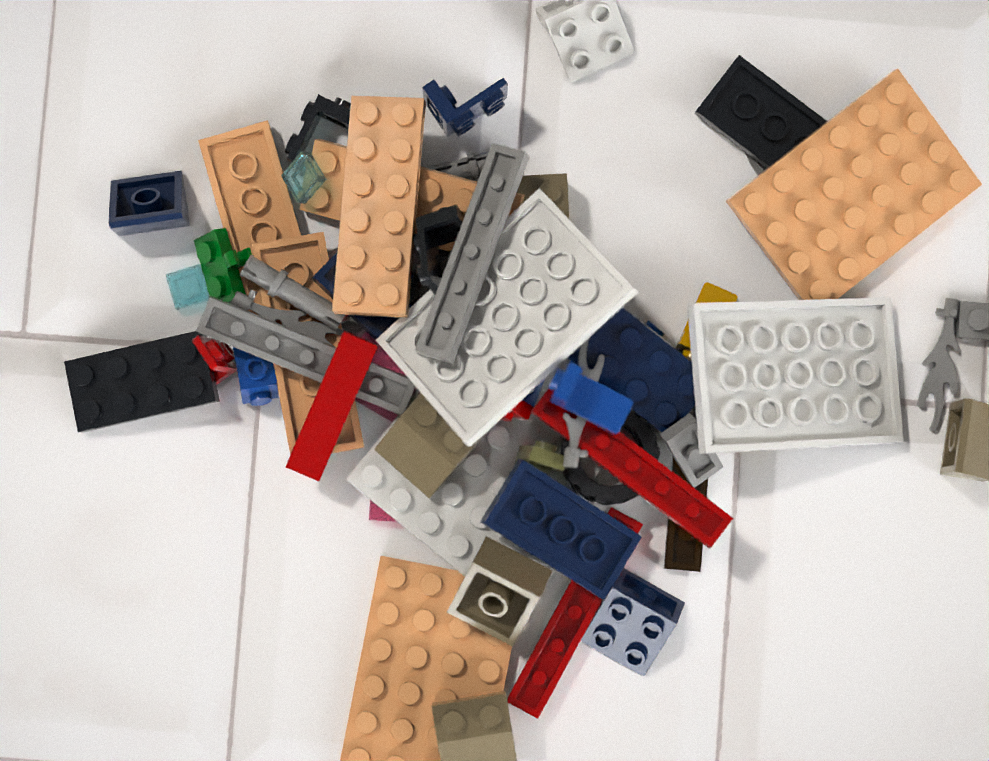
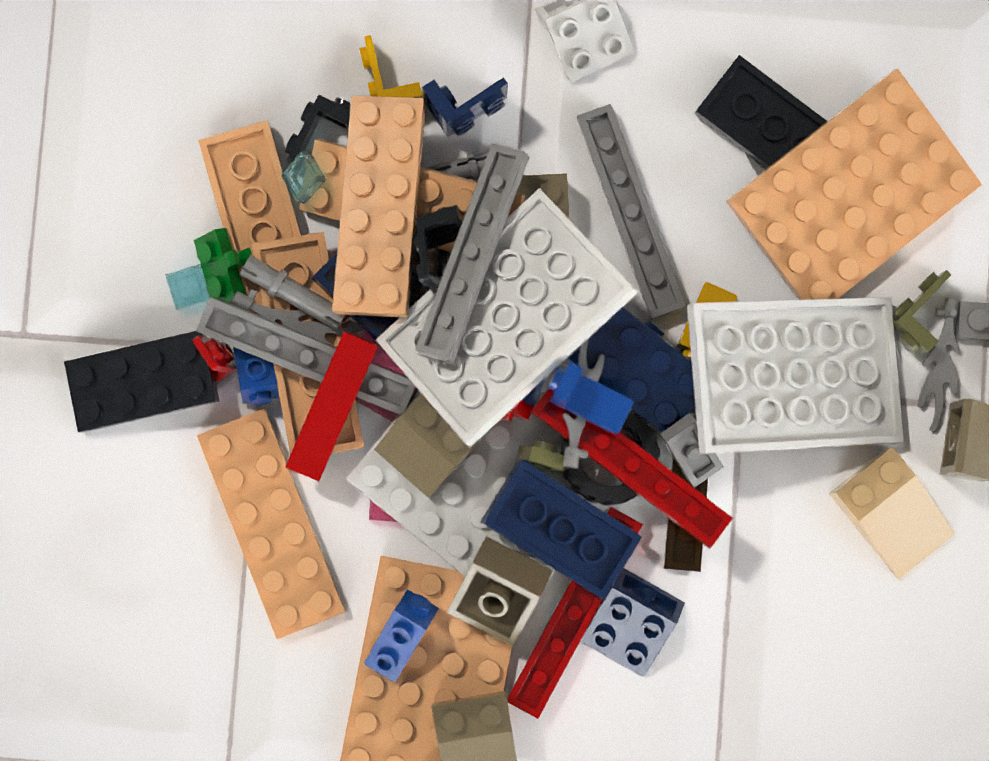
dark blue slope [108,170,190,236] -> none
none -> light nougat plate [196,408,346,639]
none -> yellow bracket [359,35,423,98]
none -> blue bracket [365,589,439,682]
none -> light grey plate [576,104,686,320]
none -> tan slope [829,447,955,580]
none -> olive bracket [893,269,952,355]

